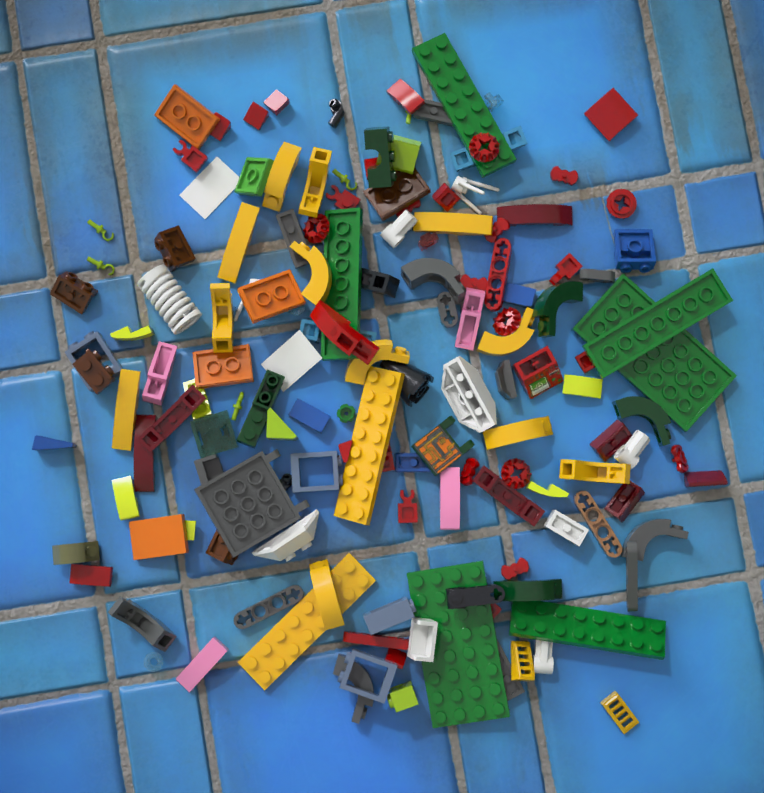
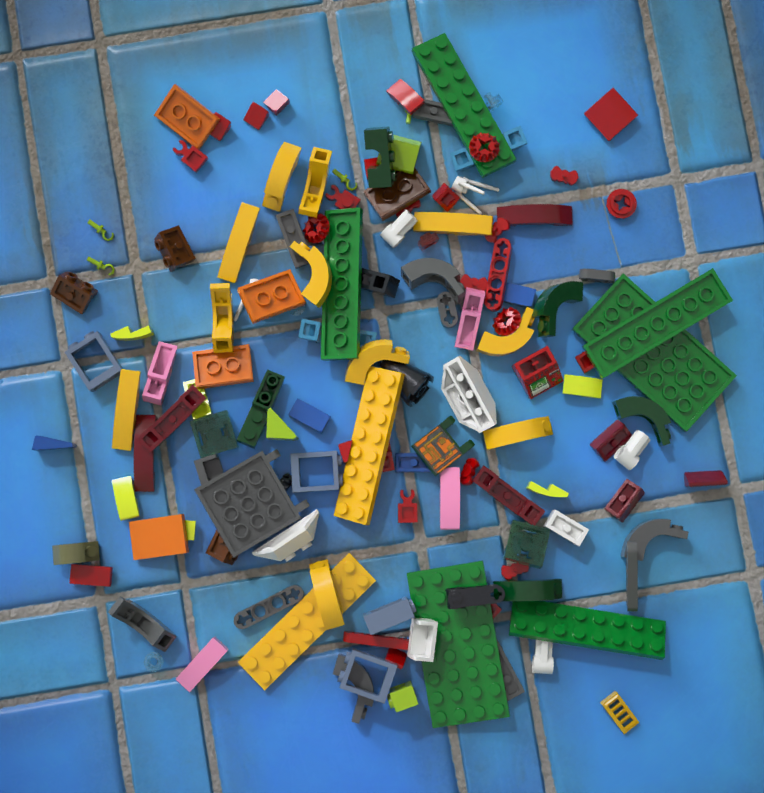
reddish brown bracket [72,348,116,395] -> none
white piece [137,264,202,335] -> none
white sticker [179,157,239,219] -> none
lime hand [231,392,244,421] -> none
bright green tile [235,157,274,197] -> none
white sticker [261,330,322,392] -> none
red slope [310,300,380,365] -> none
black arm [328,99,345,128] -> none
green plate [337,404,355,423] -> none
dark grey slope [494,360,517,400] -> none
red gear [501,458,532,489] -> none
yellow slope [511,641,535,682] -> none
red plate [549,253,583,285] -> none
yellow arch [559,459,631,484] -> none
medium nougat beam [573,491,622,558] -> none
blue plate [613,229,656,273] -> none
red piece [671,444,689,473] -> none
none -> clear green brick [503,520,550,569]

